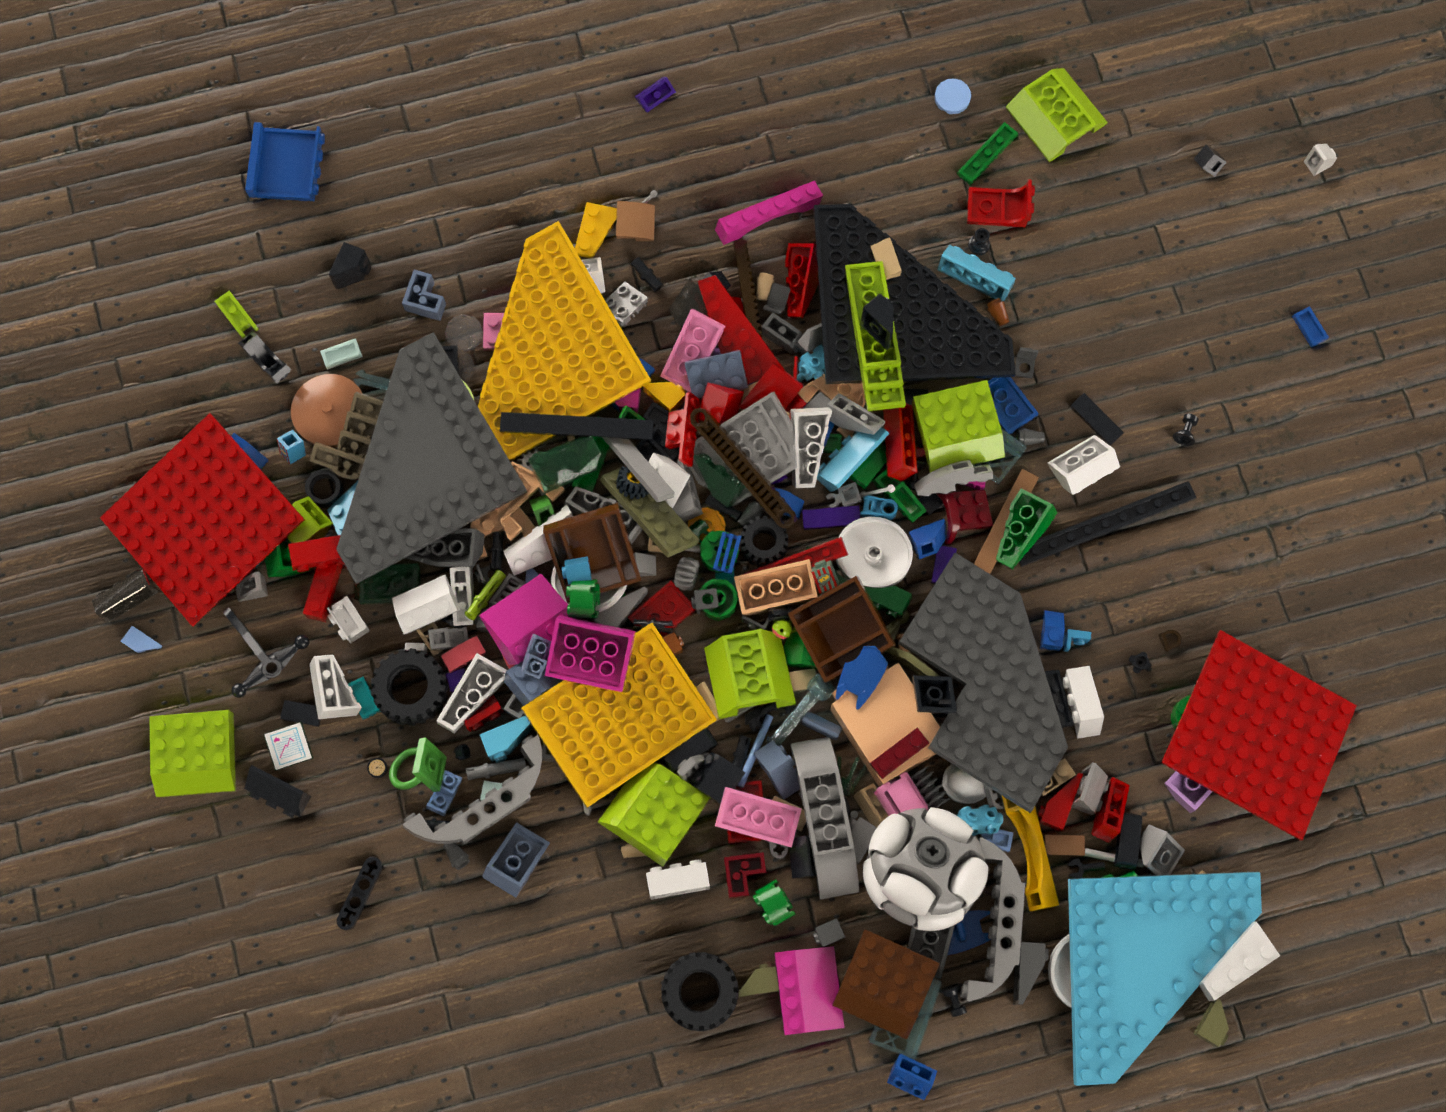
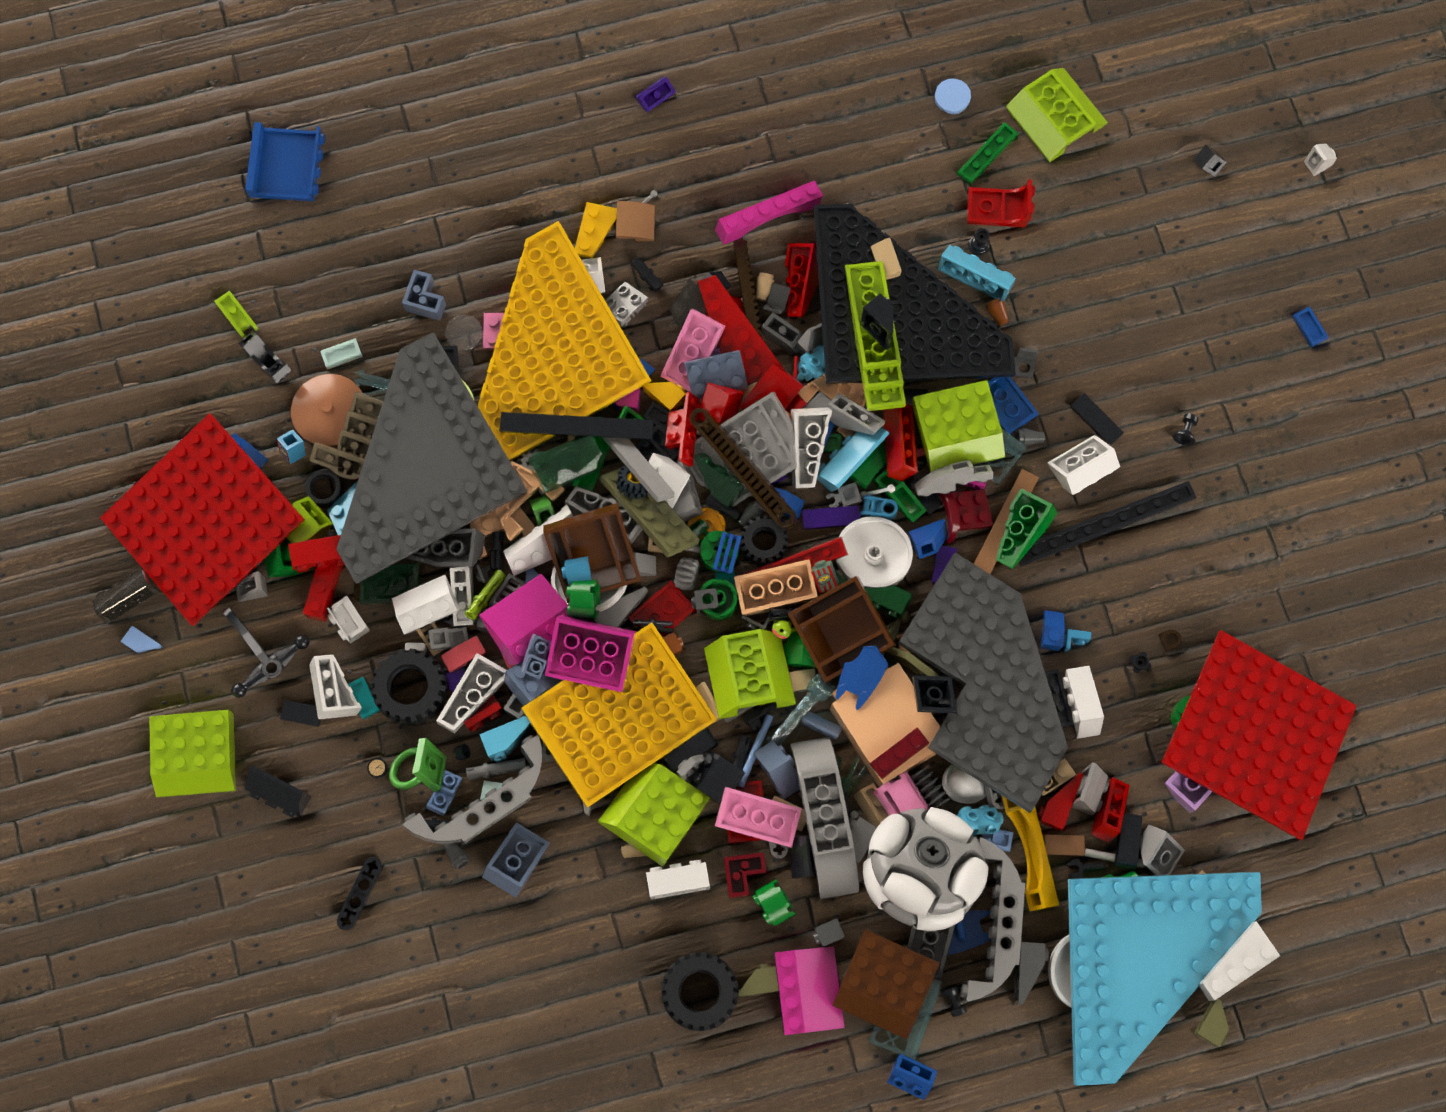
white tile [263,721,314,771] -> none
black slope [328,242,371,289] -> none

